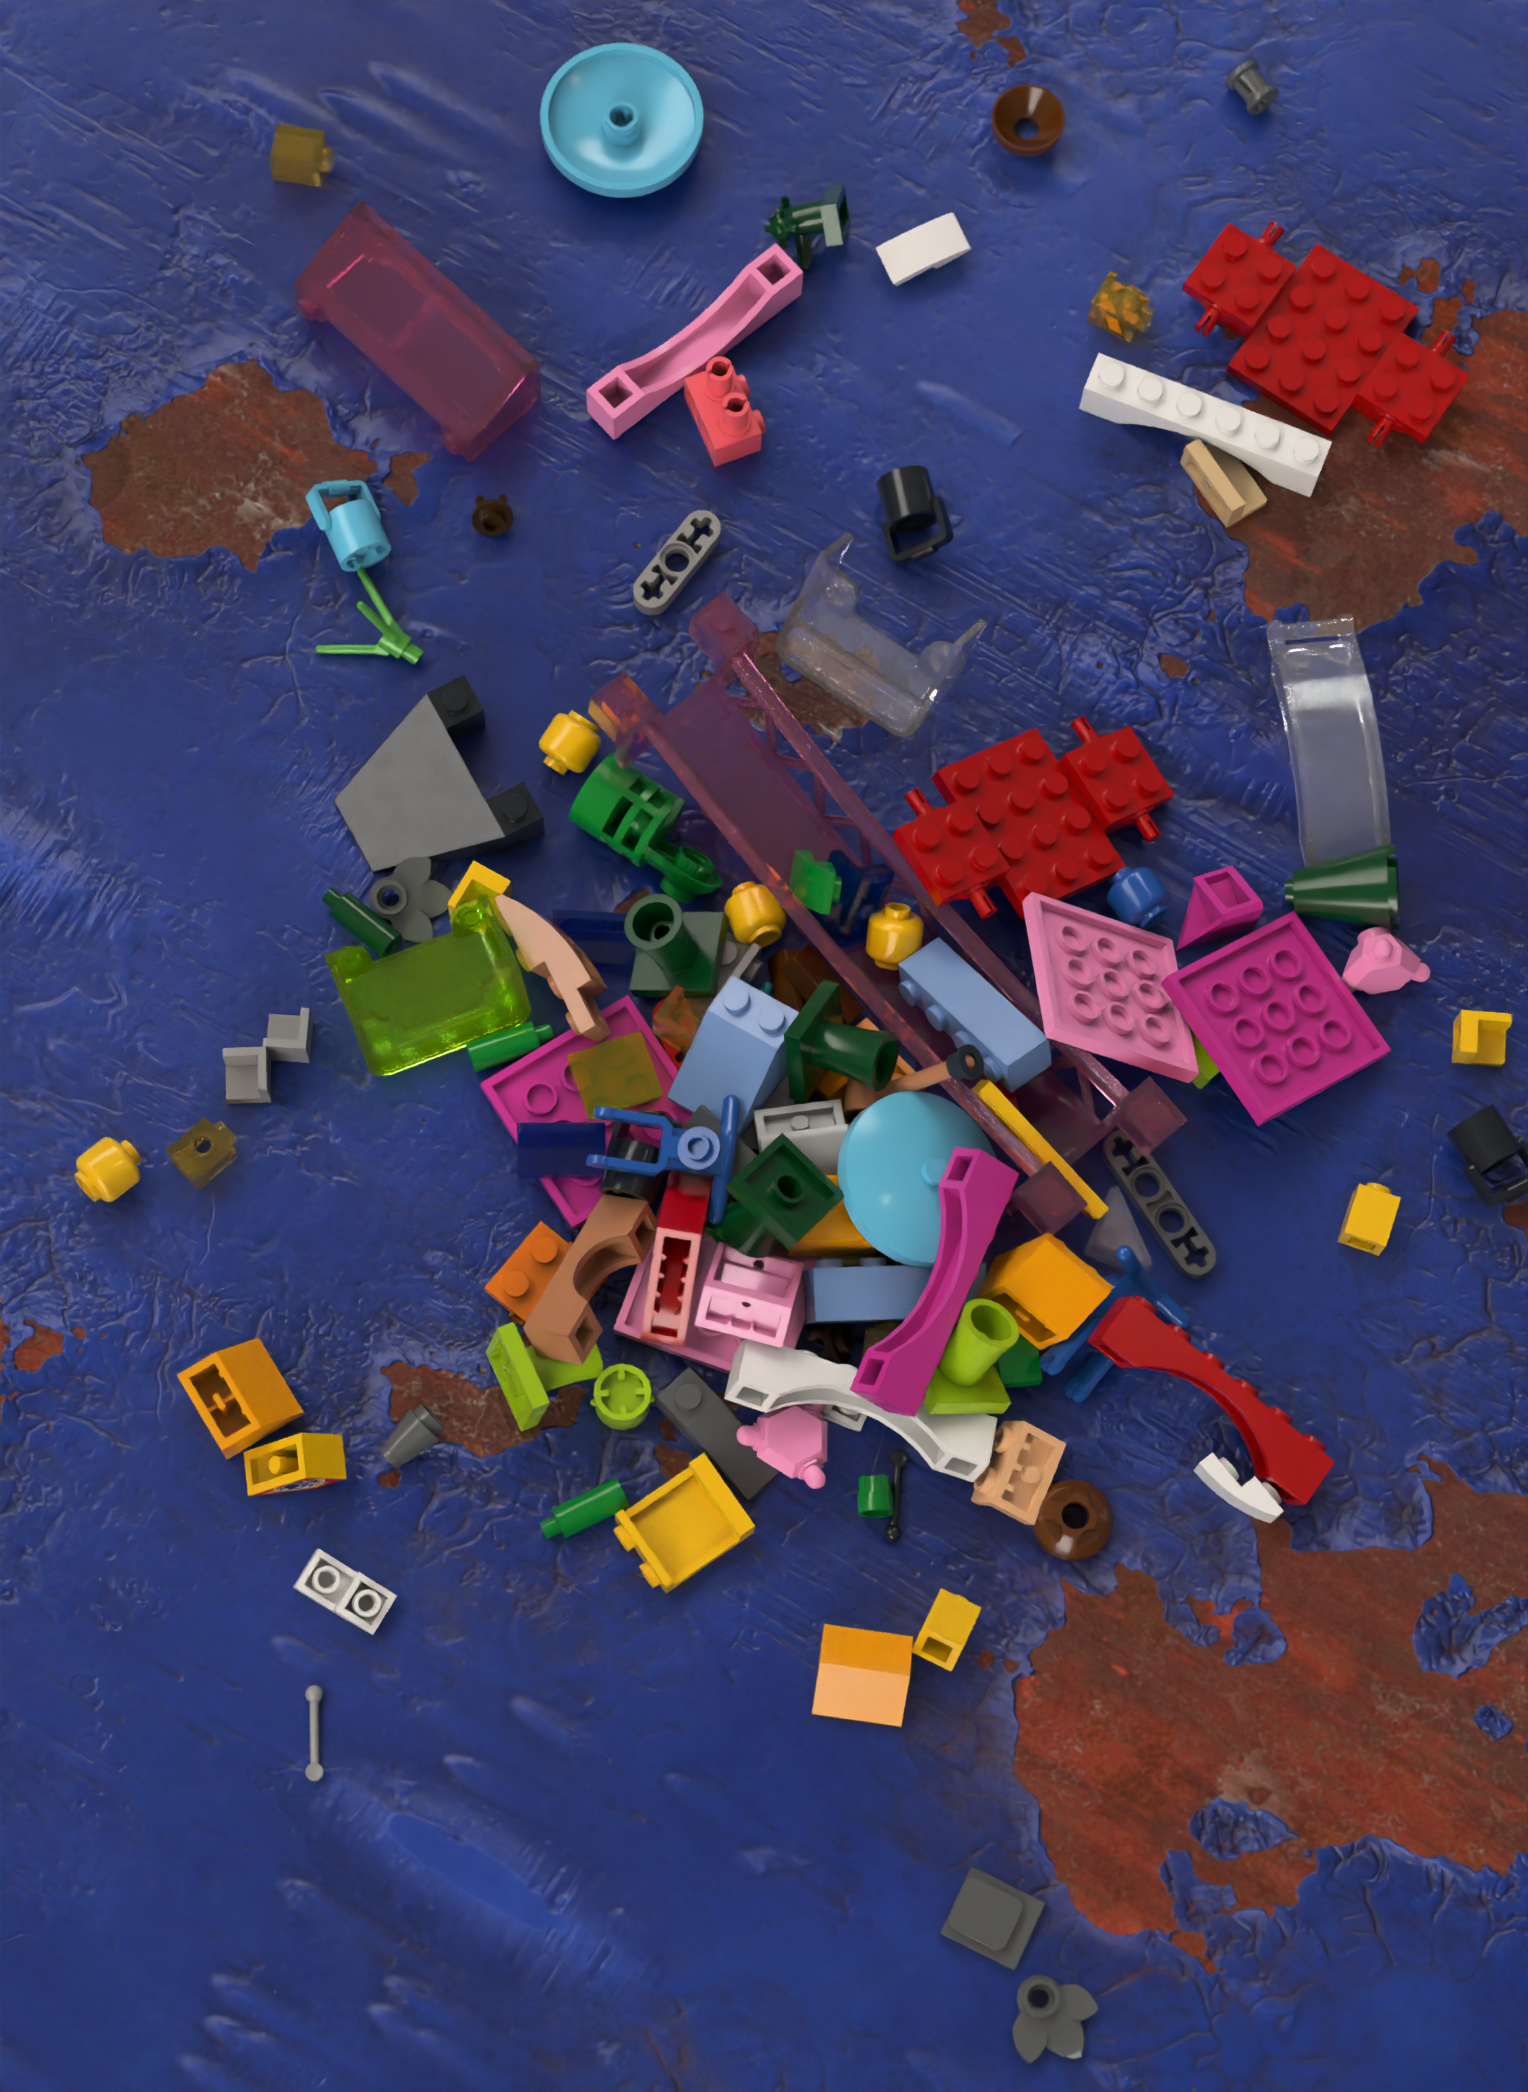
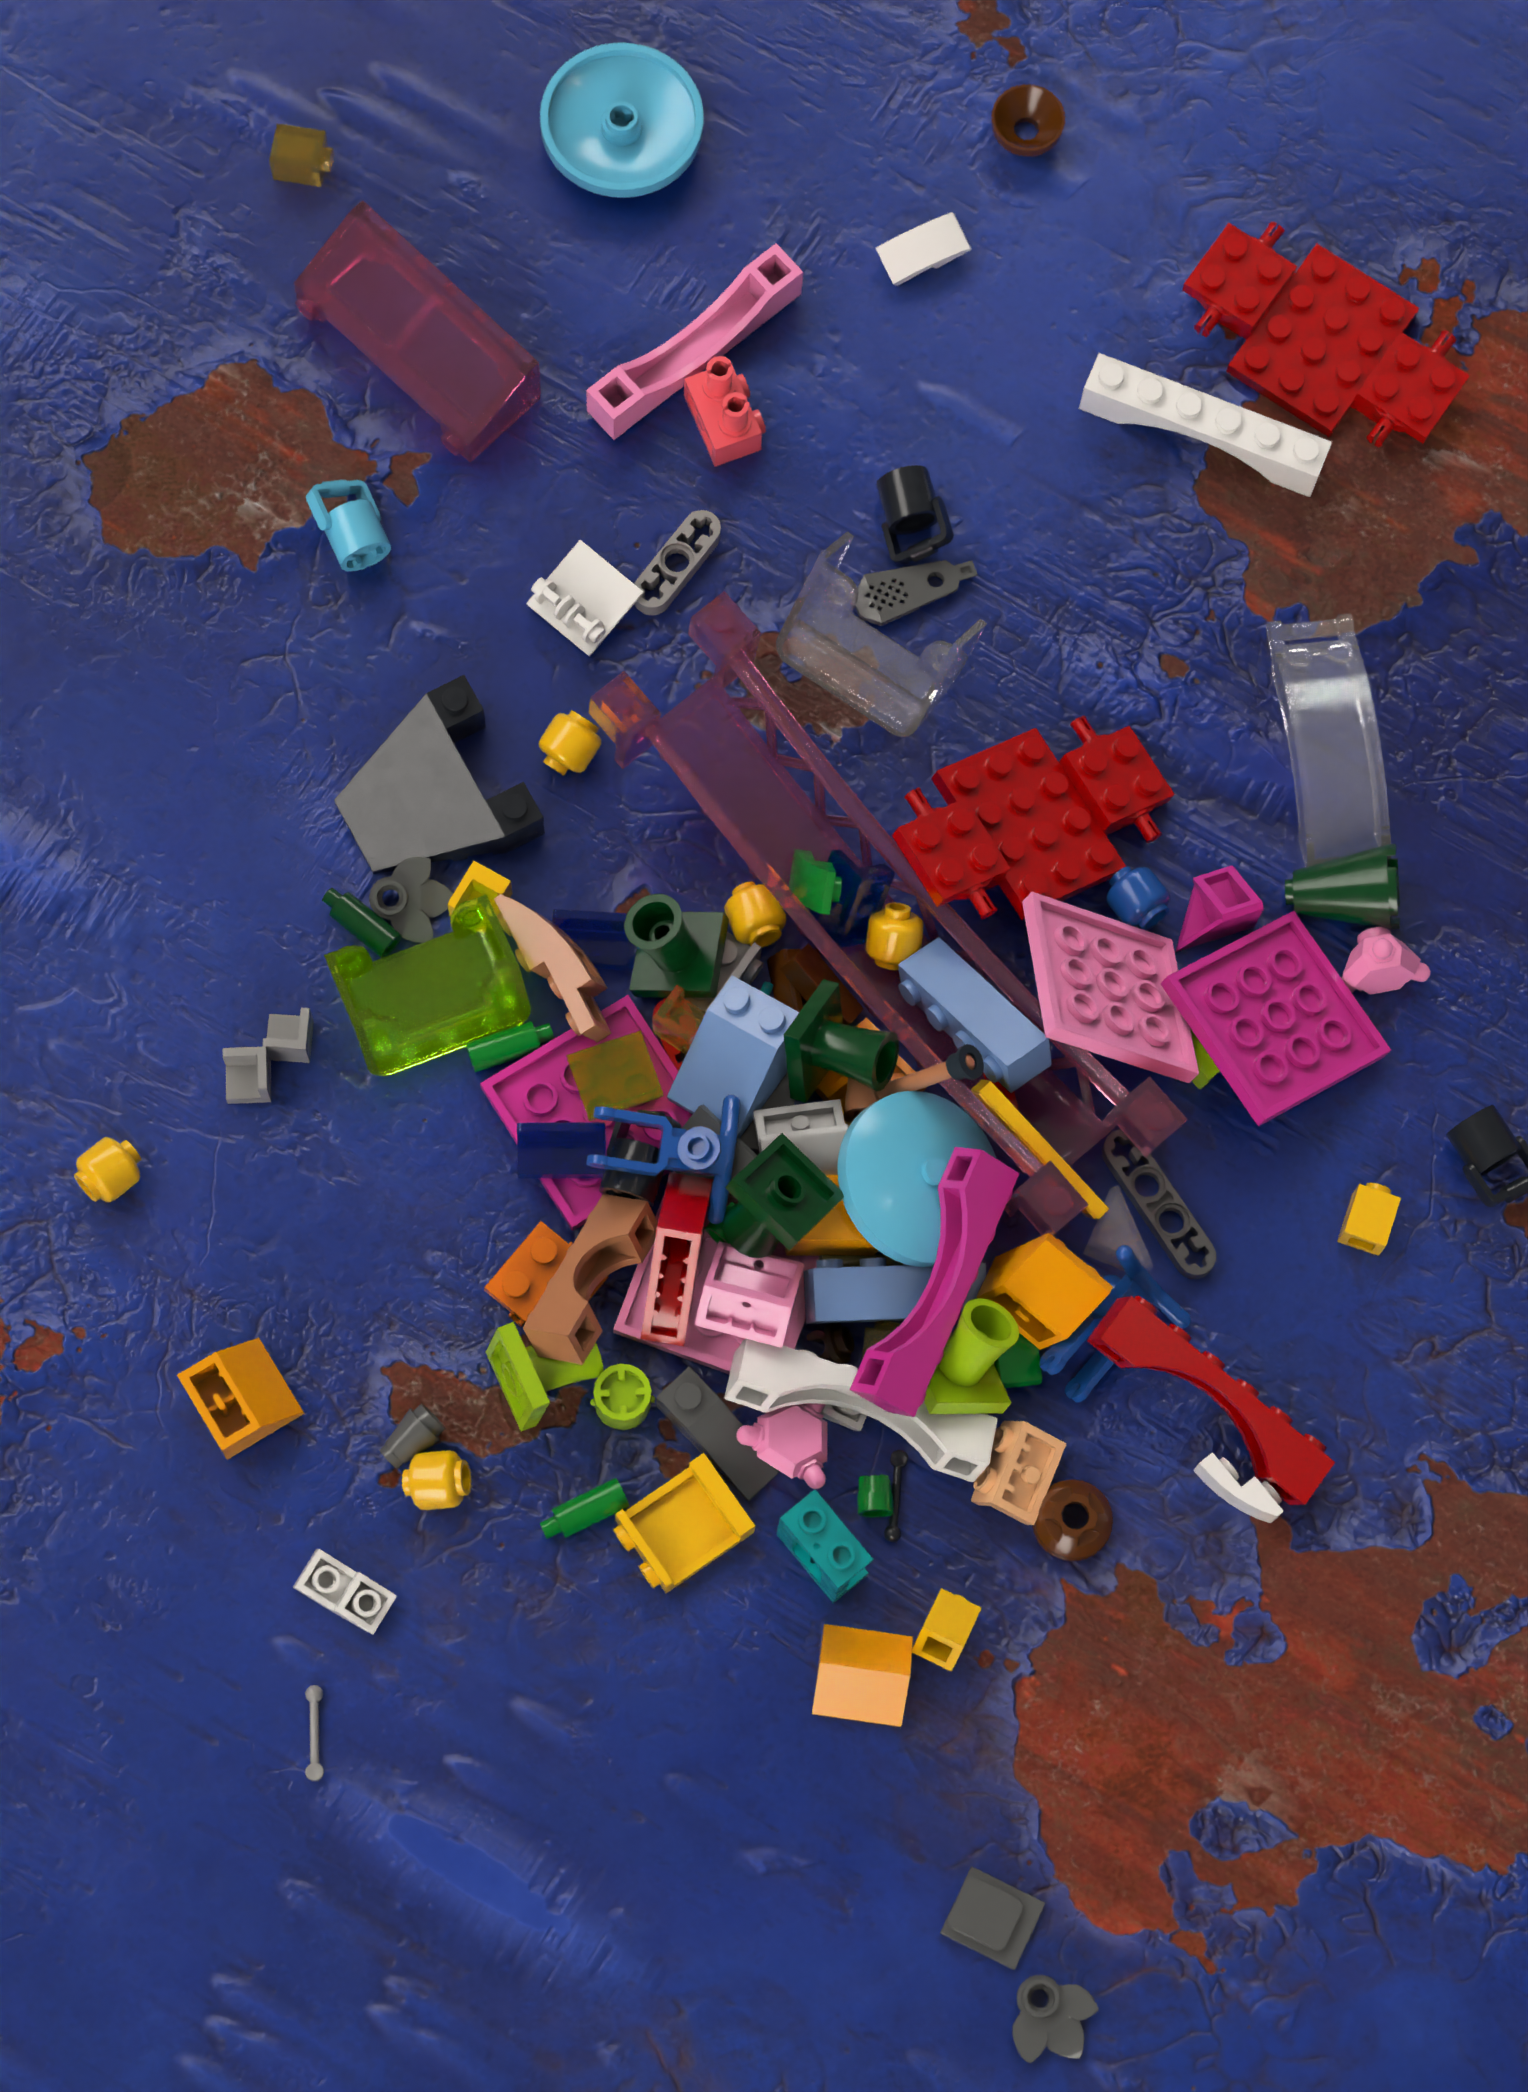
clear yellow brick [165,1117,238,1191] -> none
yellow slope [243,1433,347,1496] -> none
bright green plant [315,568,424,665] -> none
dark brown plate [471,494,513,536] -> none
green cylinder [569,753,723,904] -> none
dark green piece [764,184,851,272] -> none
clear yellow brick [1087,270,1155,343] -> none
tan panel [1180,438,1267,528] -> none
dark grey bush [1226,60,1279,115] -> none
yellow panel [1452,1010,1513,1067] -> none
none -> yellow head [402,1450,471,1510]
none -> white hinge [526,540,644,657]
none -> teal panel [776,1489,873,1604]
none -> dark grey piece [853,560,978,626]

